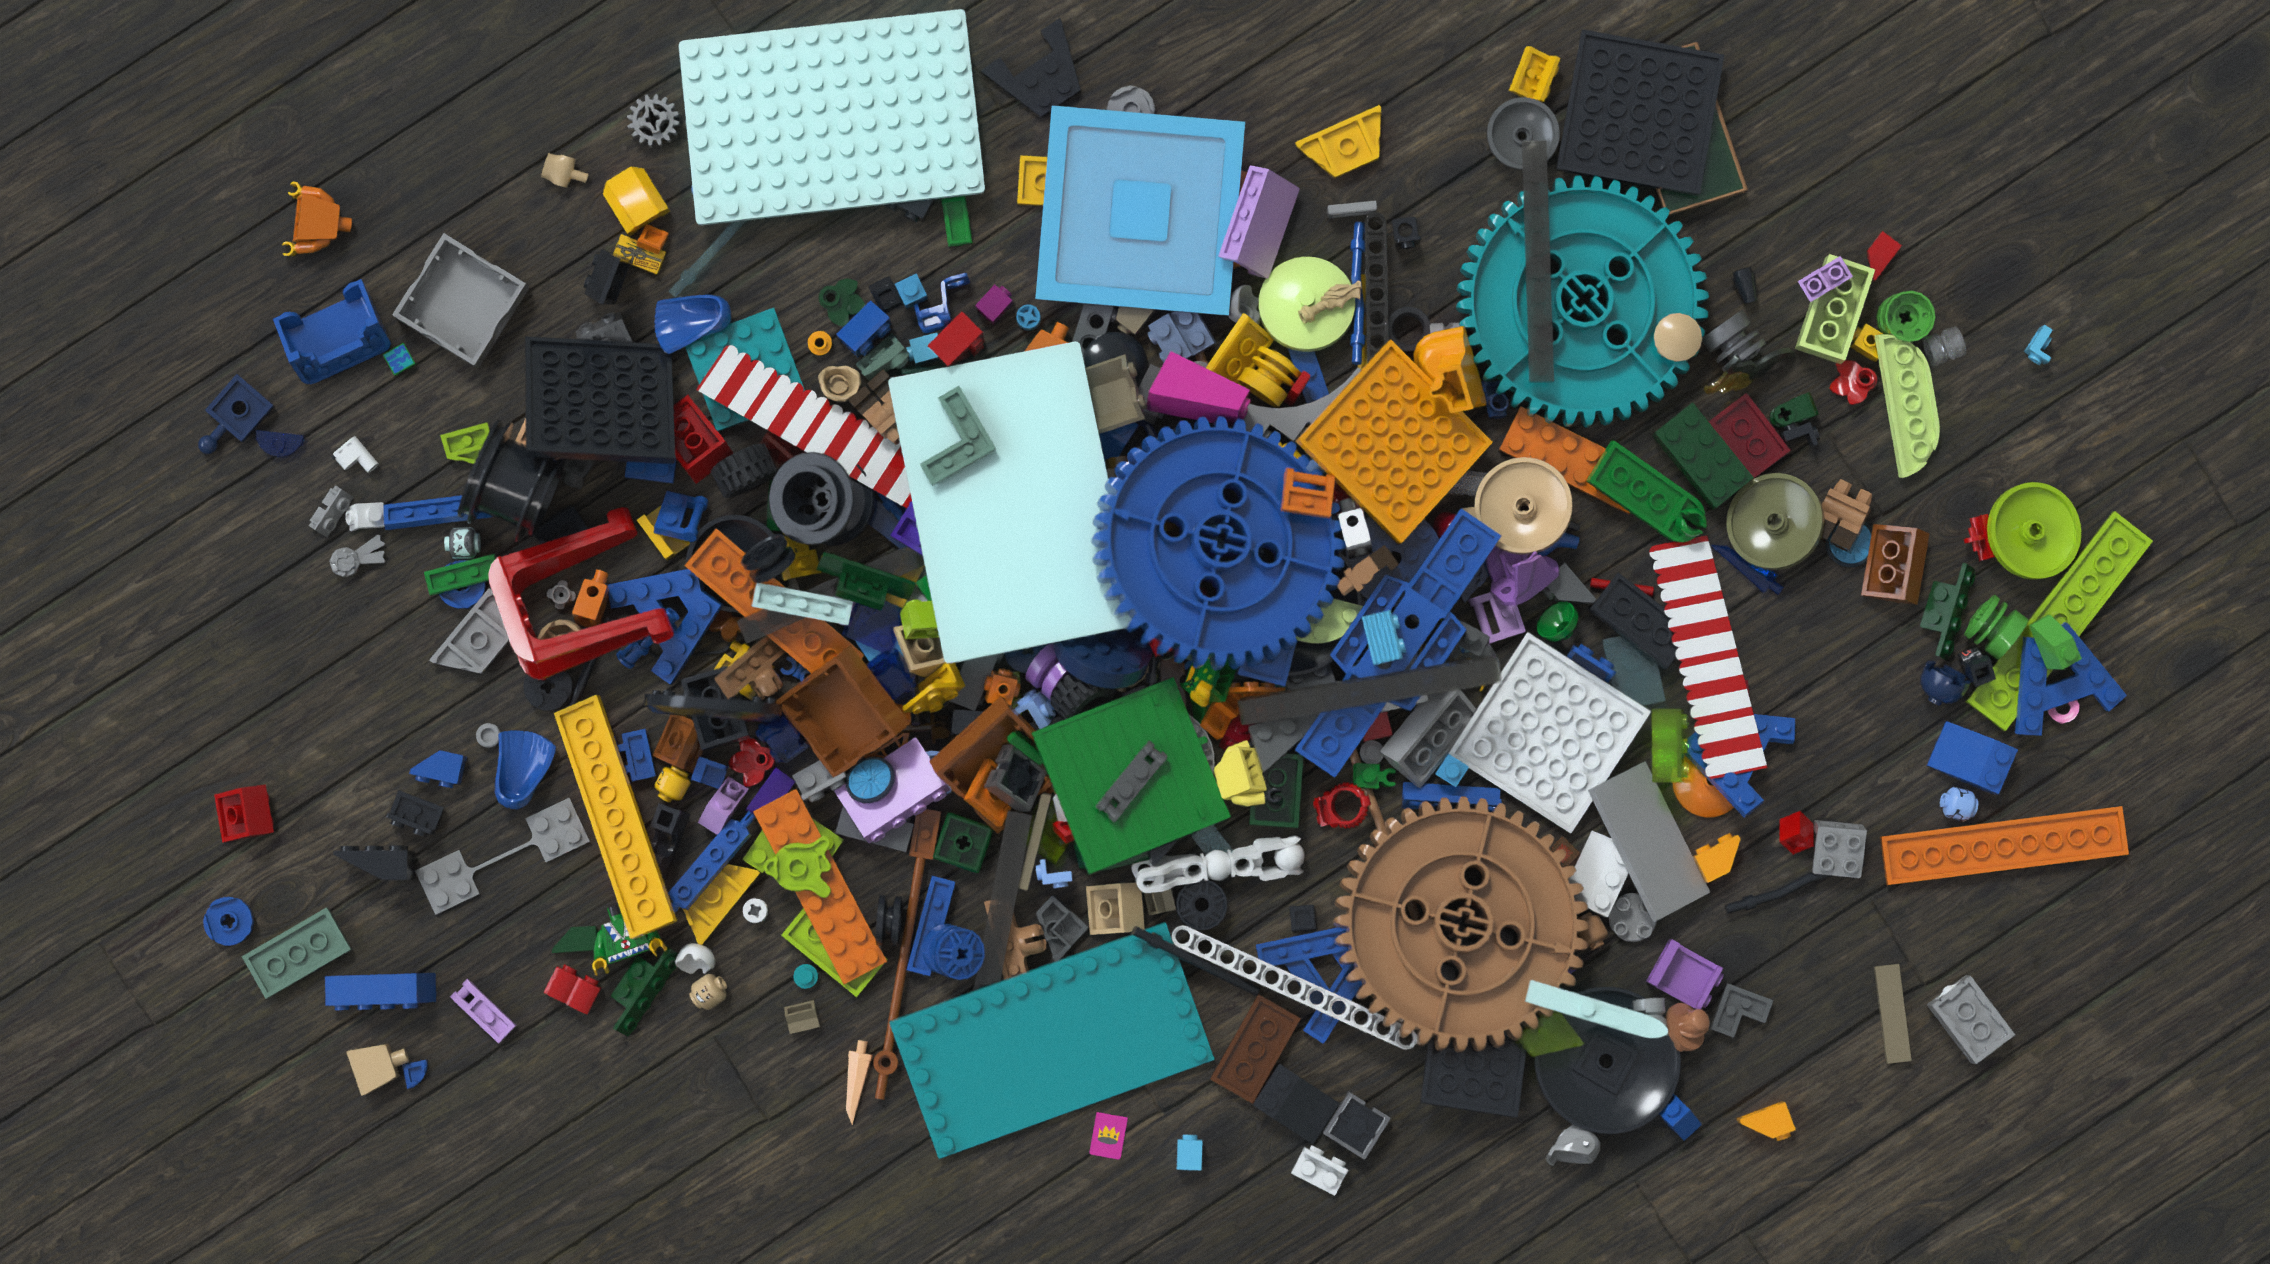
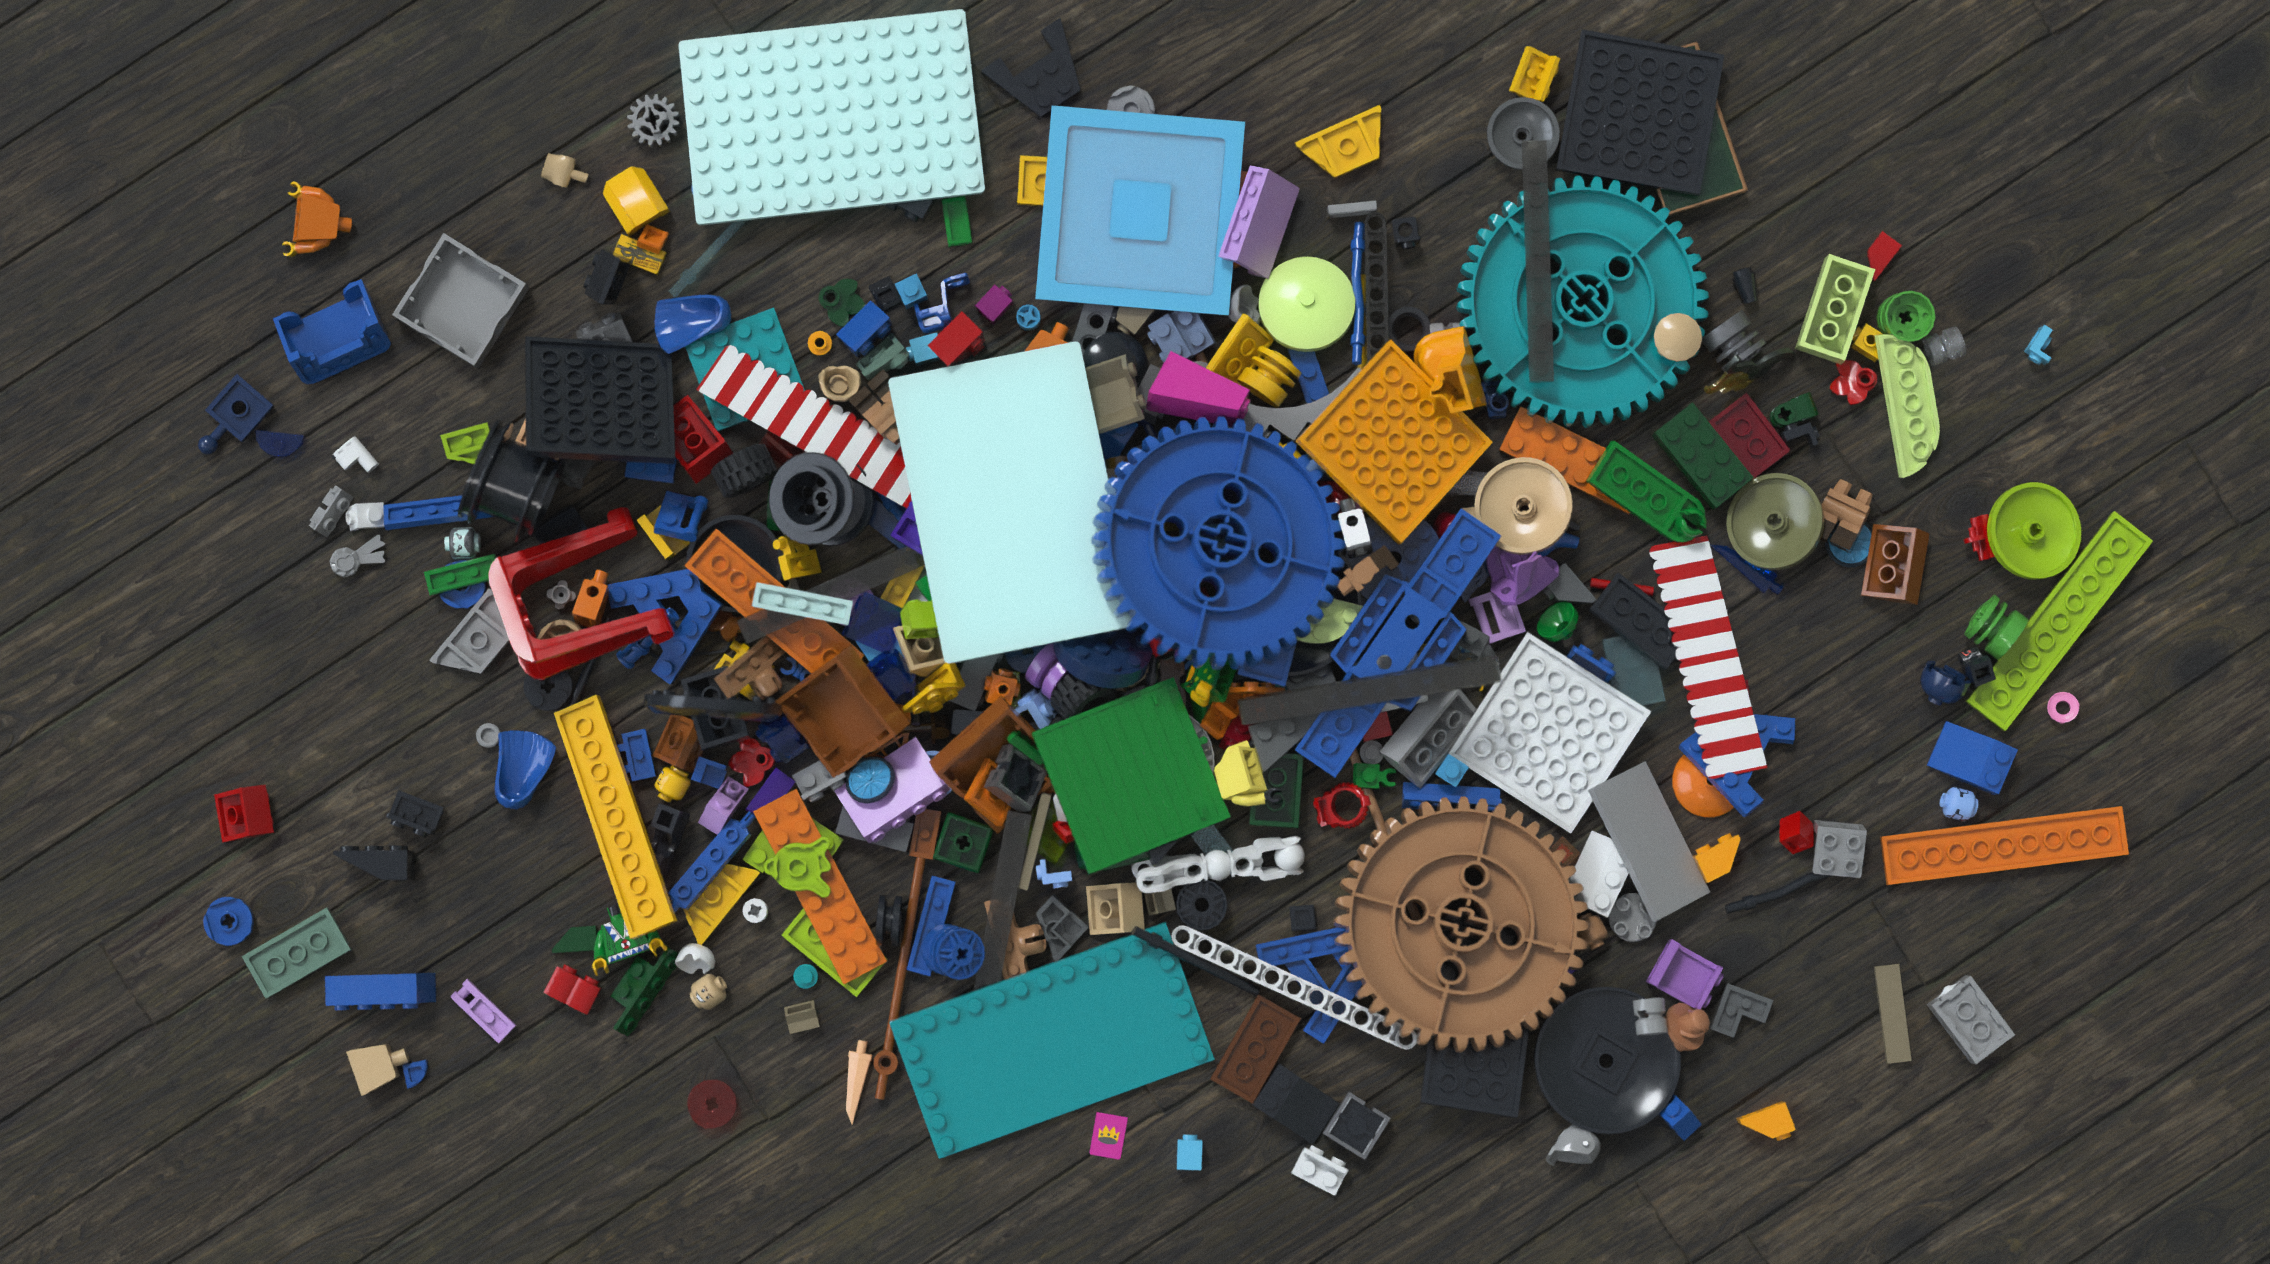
tile [382,343,417,376] -> none
blue slope [409,751,467,788] -> none
light grey hinge [415,798,590,915] -> none
black wheel [741,534,796,583] -> none
dark green bracket [816,552,916,611] -> none
piece [900,365,946,374] -> none
sand green plate [920,386,996,486] -> none
dark grey plate [1095,740,1168,823] -> none
orange plate [1281,468,1335,519] -> none
red tile [1284,371,1311,407] -> none
tan piece [1298,280,1362,324] -> none
medium azure brick [1362,610,1406,666] -> none
clear neon green wing [1518,1010,1584,1056] -> none
light aqua piece [1525,980,1668,1038] -> none
clear neon green slope [1652,709,1689,784] -> none
lavender slope [1798,256,1853,302] -> none
dark green bracket [1920,563,1975,661] -> none
blue plate [2015,622,2127,736] -> none
bright green slope [2029,615,2082,670] -> none
none -> clear red plate [687,1079,737,1129]

